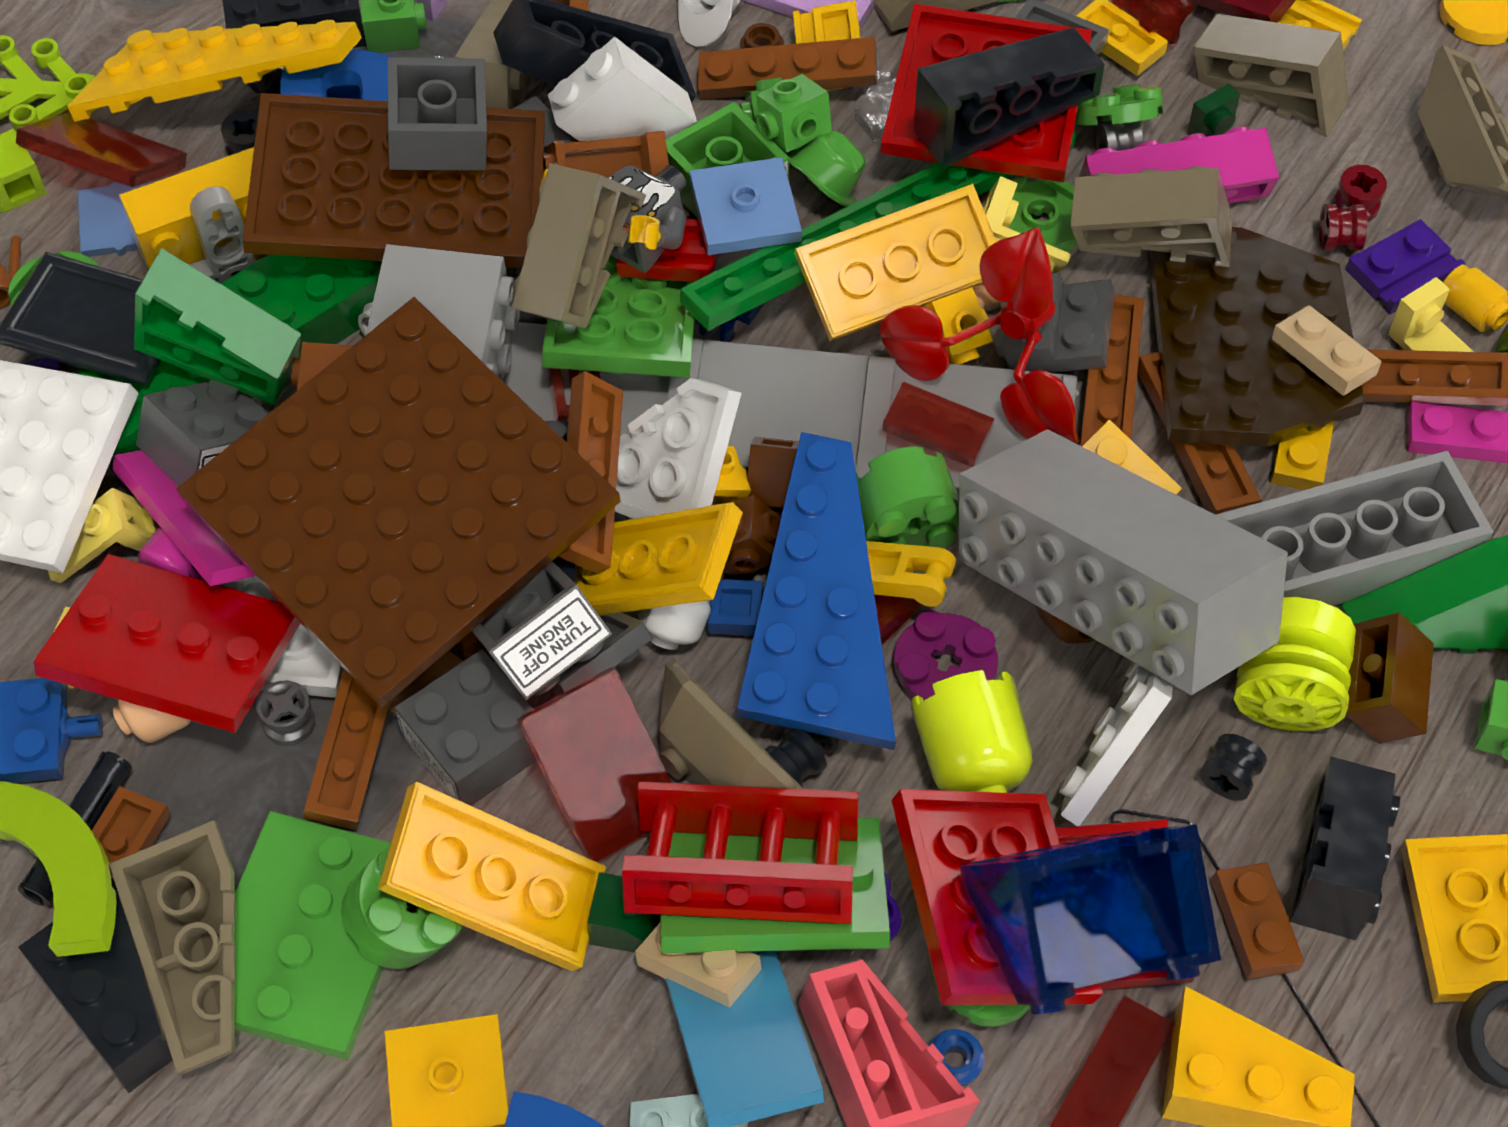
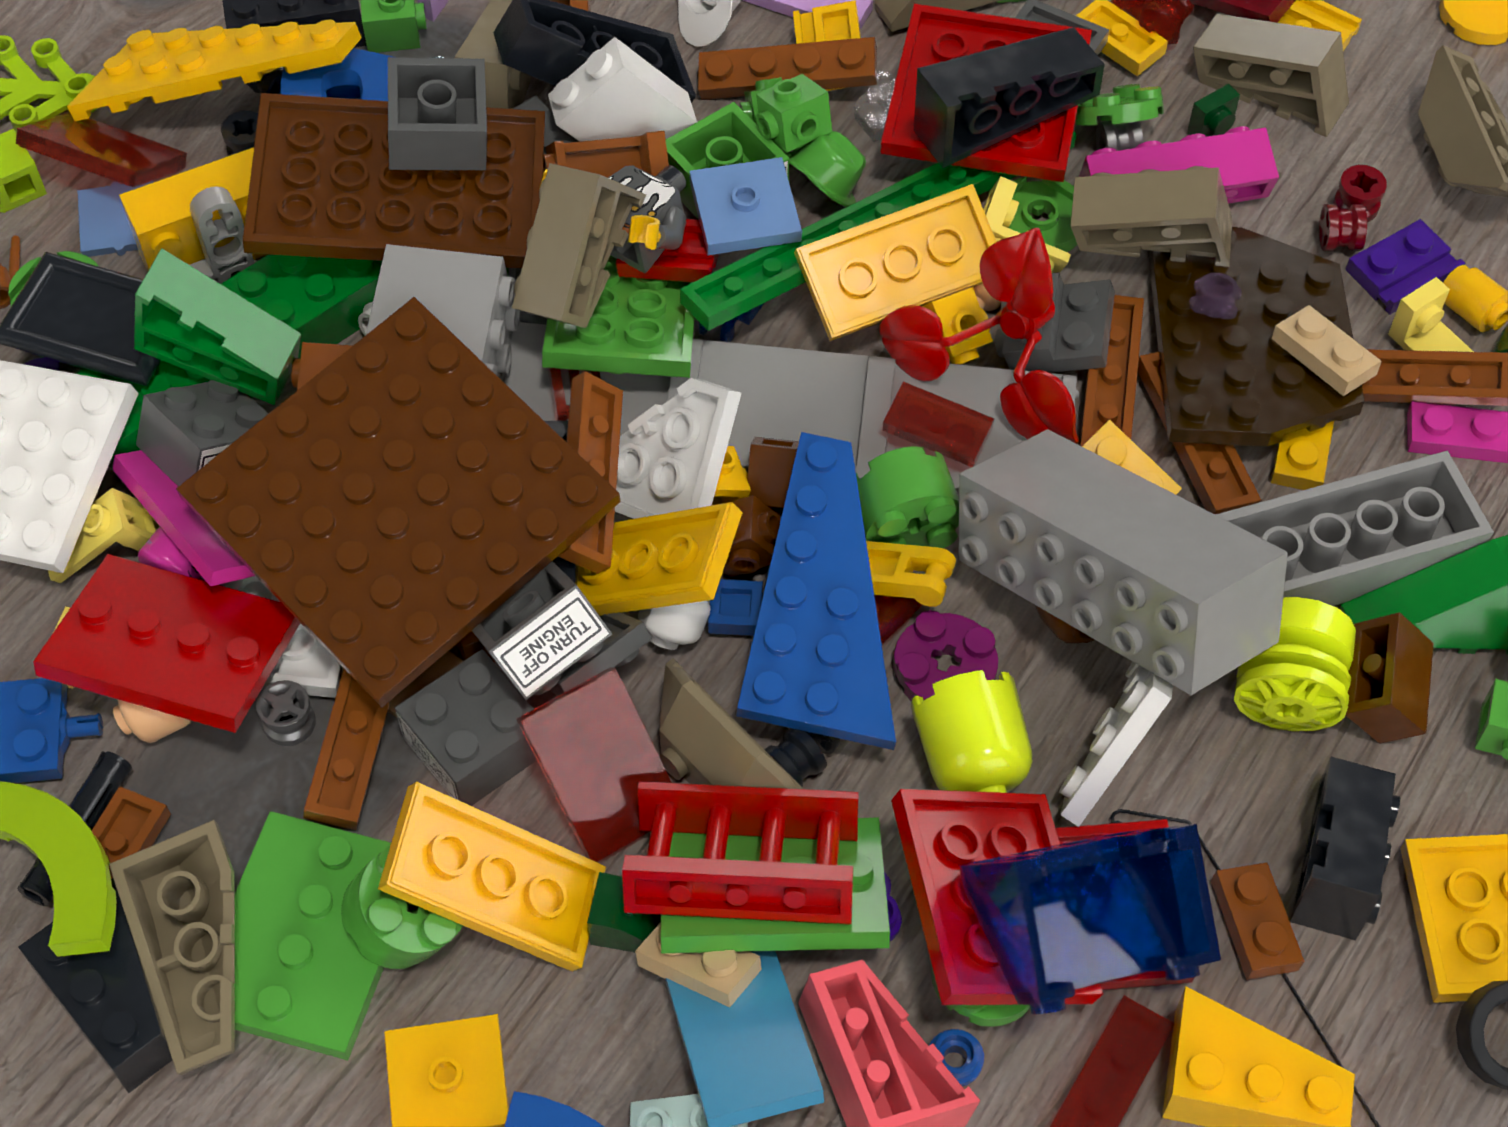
reddish brown plate [740,23,784,49] -> none
black wheel [1199,734,1267,801] -> none
none -> clear purple plate [1189,273,1242,319]

